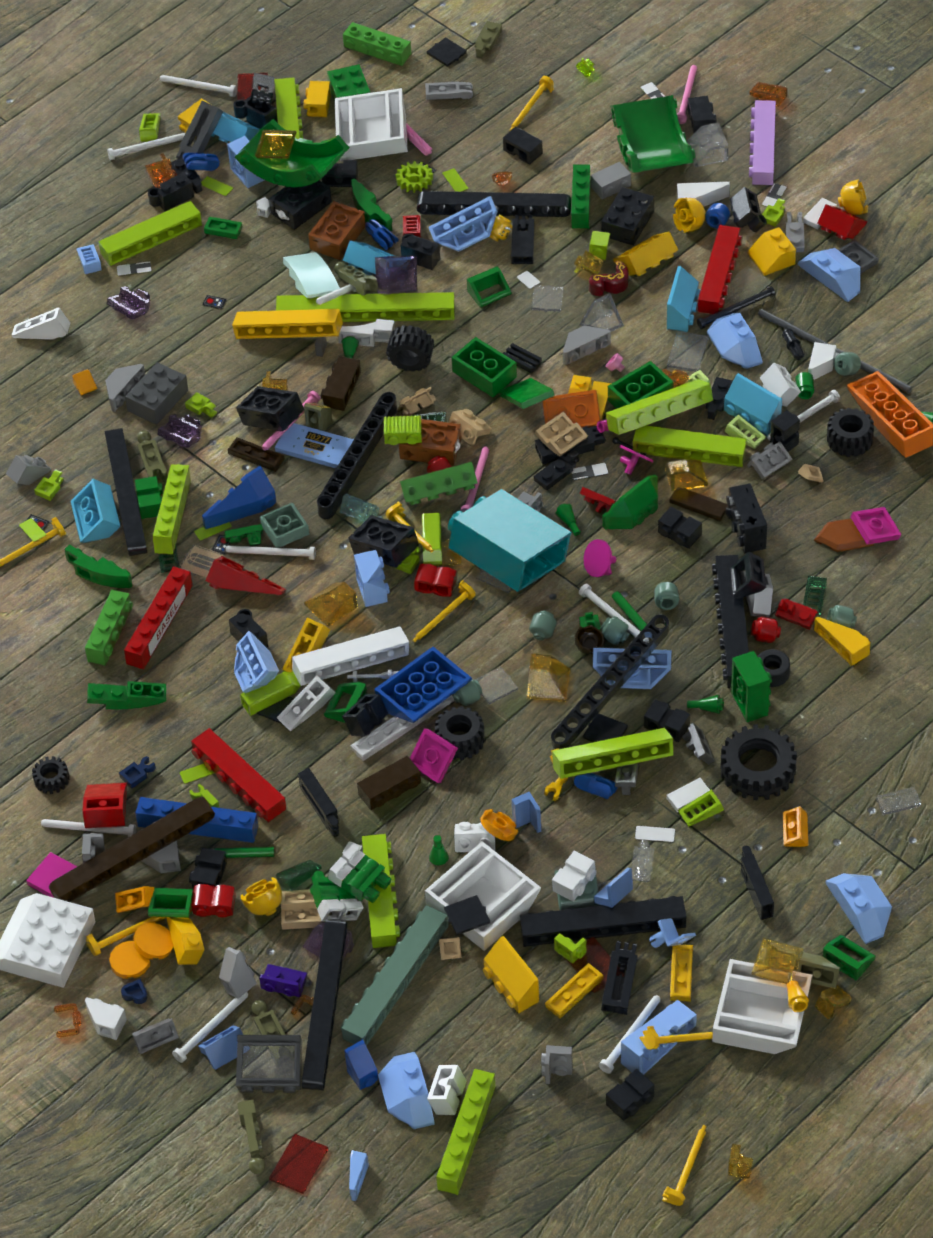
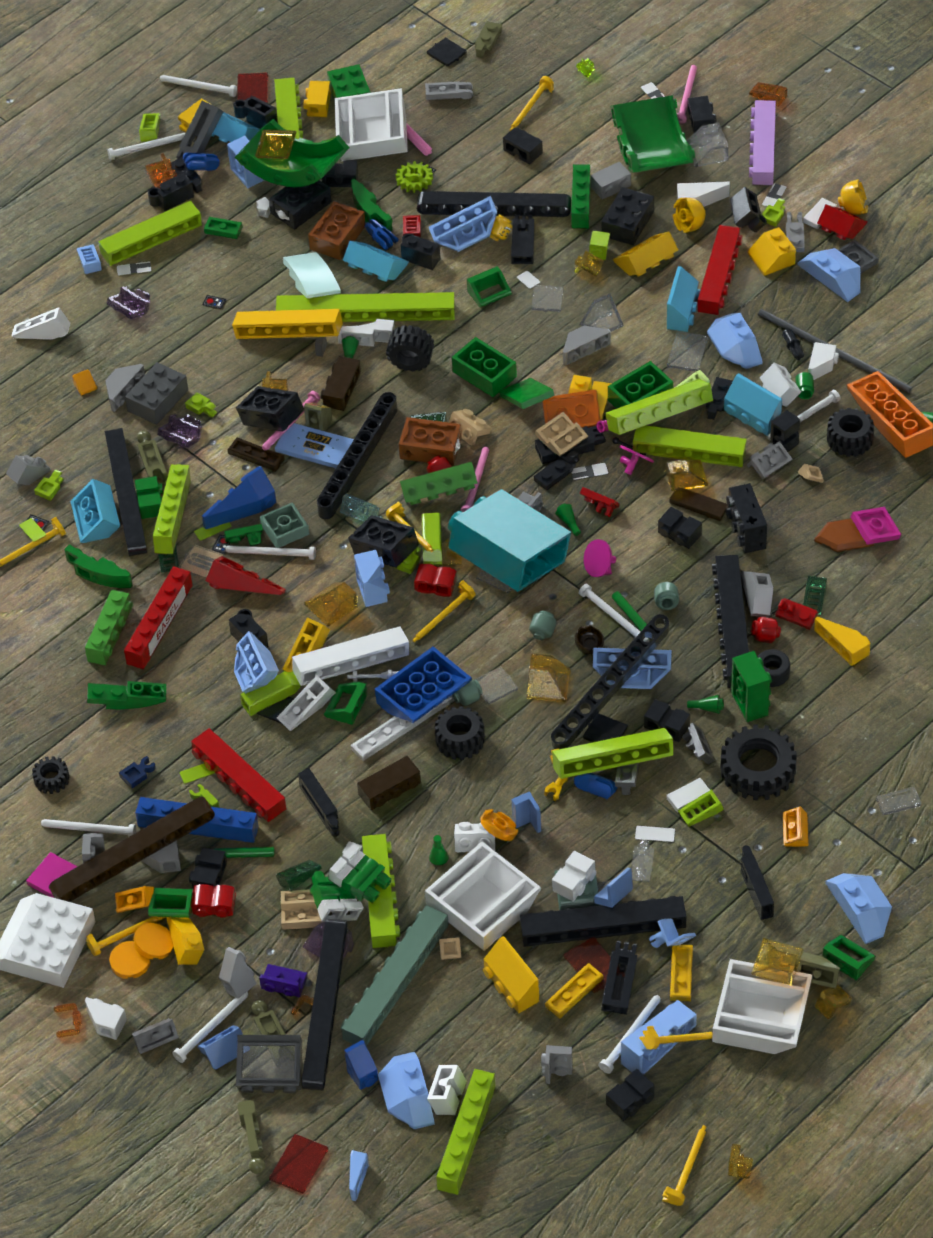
red slope [82,783,127,829] -> none
dark blue tile [121,979,148,1004] -> none
lime sticker [201,176,233,196] -> none
yellow cylinder [241,877,282,916] -> none
black hinge [250,73,274,106] -> none
white bar [316,284,356,305] -> none
olive plate [334,261,378,295] -> none
black brick [342,694,388,737] -> none
bright green brick [343,22,412,66] -> none
clear purple slope [375,256,418,294] -> none
lime brick [384,415,422,445] -> none
tan hinge [397,387,436,416] -> none
dark pink tile [410,729,458,783] -> none
lime sticker [442,168,468,192] -> none
black piece [444,895,490,935] -> none
clear orange piece [492,171,512,186] -> none
black tile [502,343,542,373] -> none
lime bracket [554,933,587,963] -> none
green tile [579,612,601,631] -> none
dark red animal [589,261,629,296] -> none
sand green head [600,616,630,645] -> none
green wedge [602,475,658,530] -> none
bright pink tile [606,353,625,372] -> none
clear orange plate [662,369,689,388] -> none
black bar [697,286,775,329] -> none
blue head [705,203,730,229] -> none
yellowish green slope [724,415,766,449] -> none
black tile [731,552,766,599] -> none
yellow cone [786,981,809,1012] -> none
sand green head [827,605,857,628] -> none
sand green head [834,352,861,376] -> none

